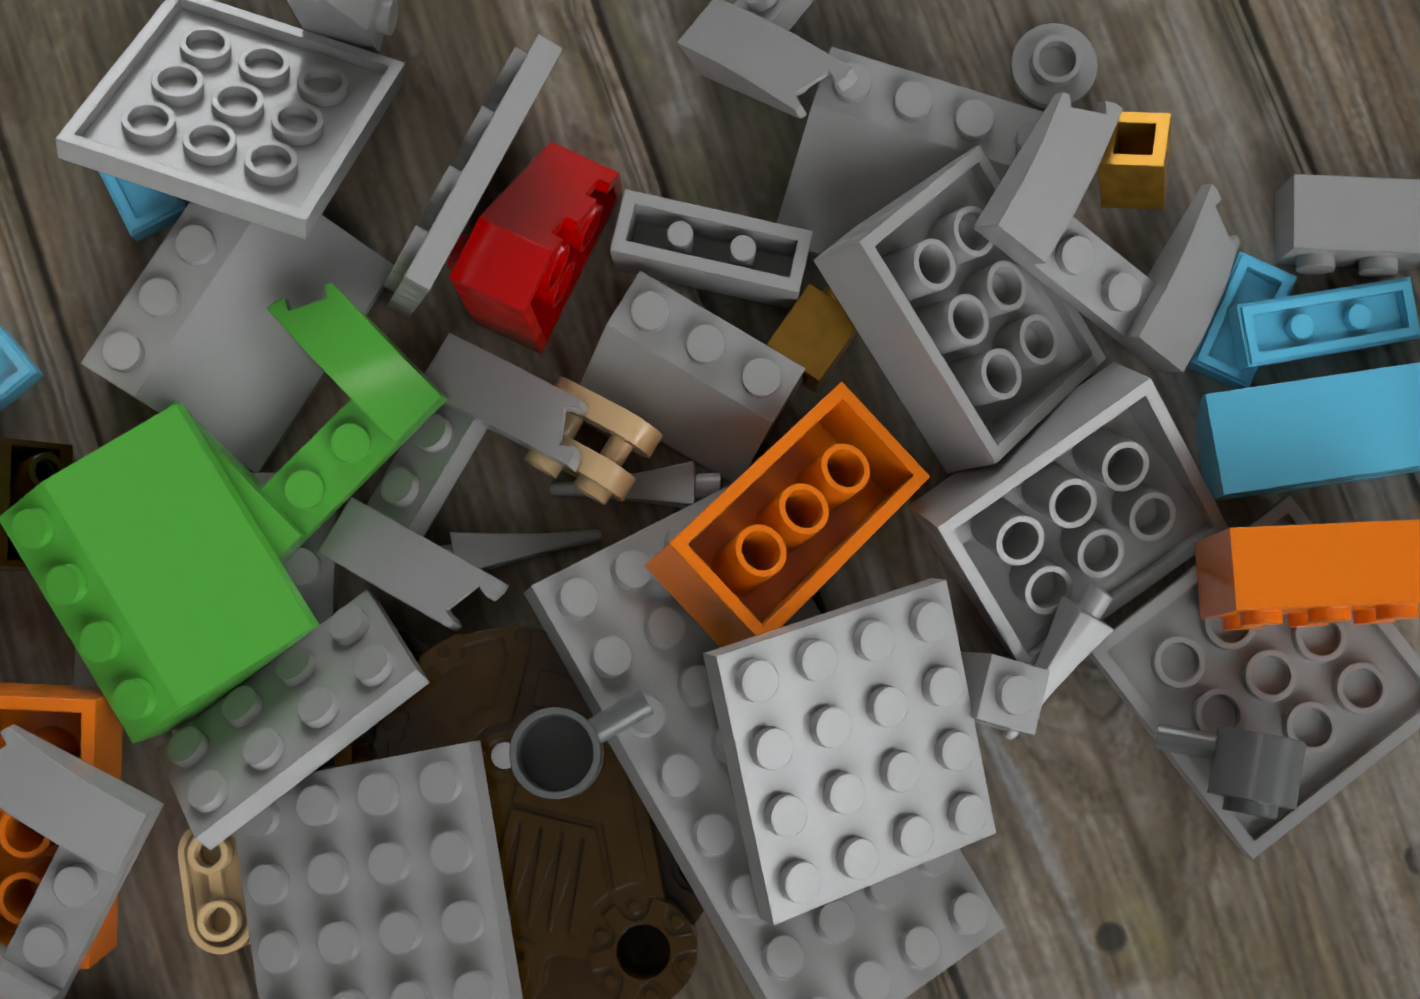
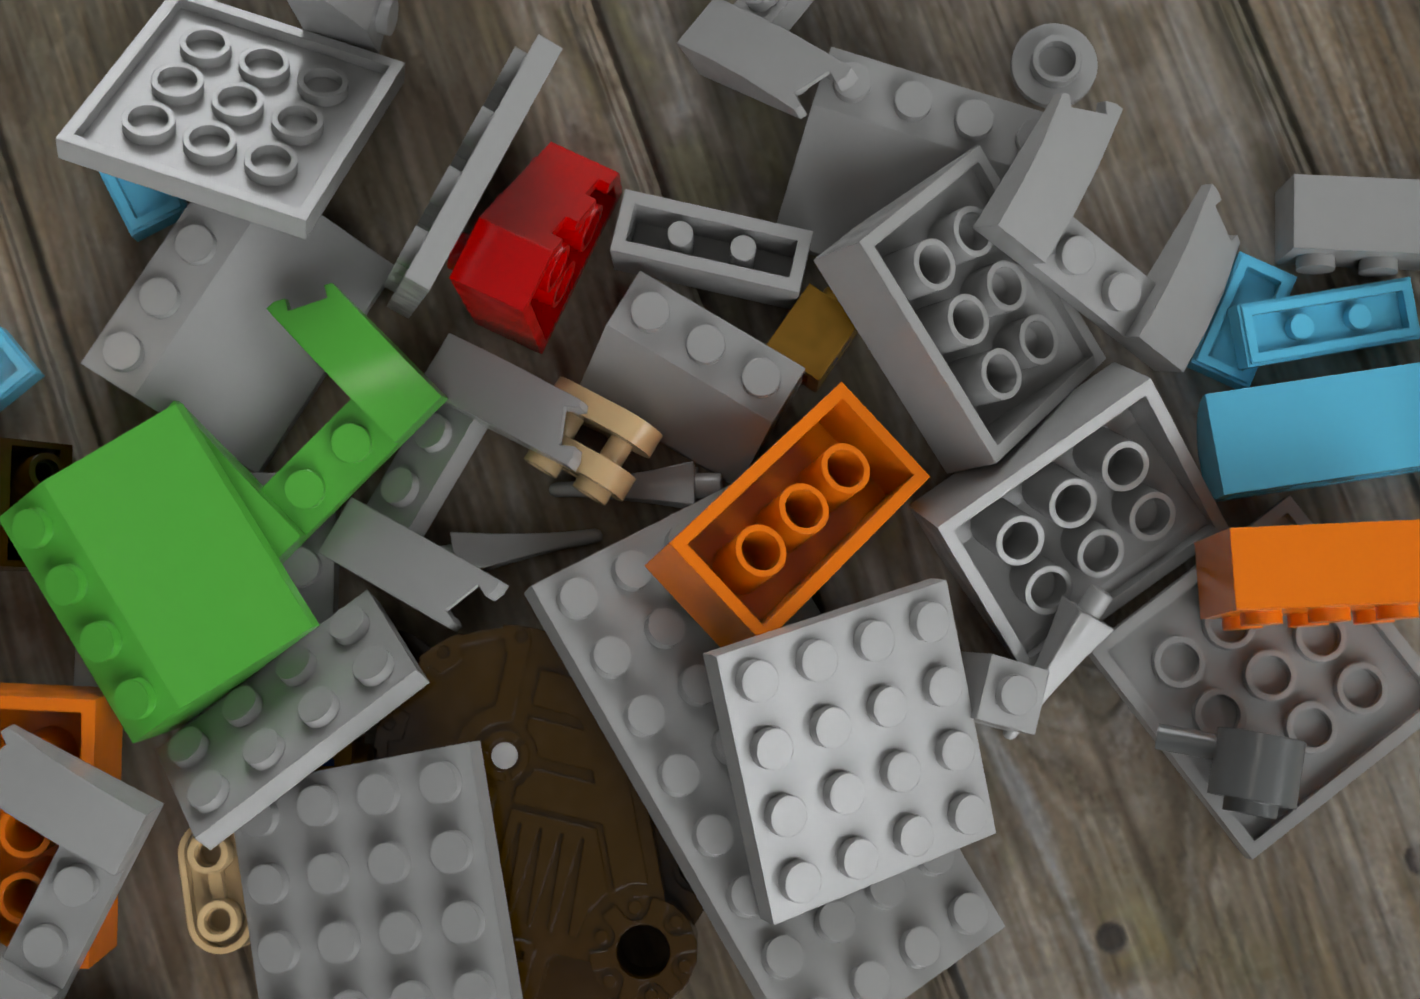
dark grey piece [509,690,653,799] -> none
pearl gold brick [1098,112,1171,210] -> none

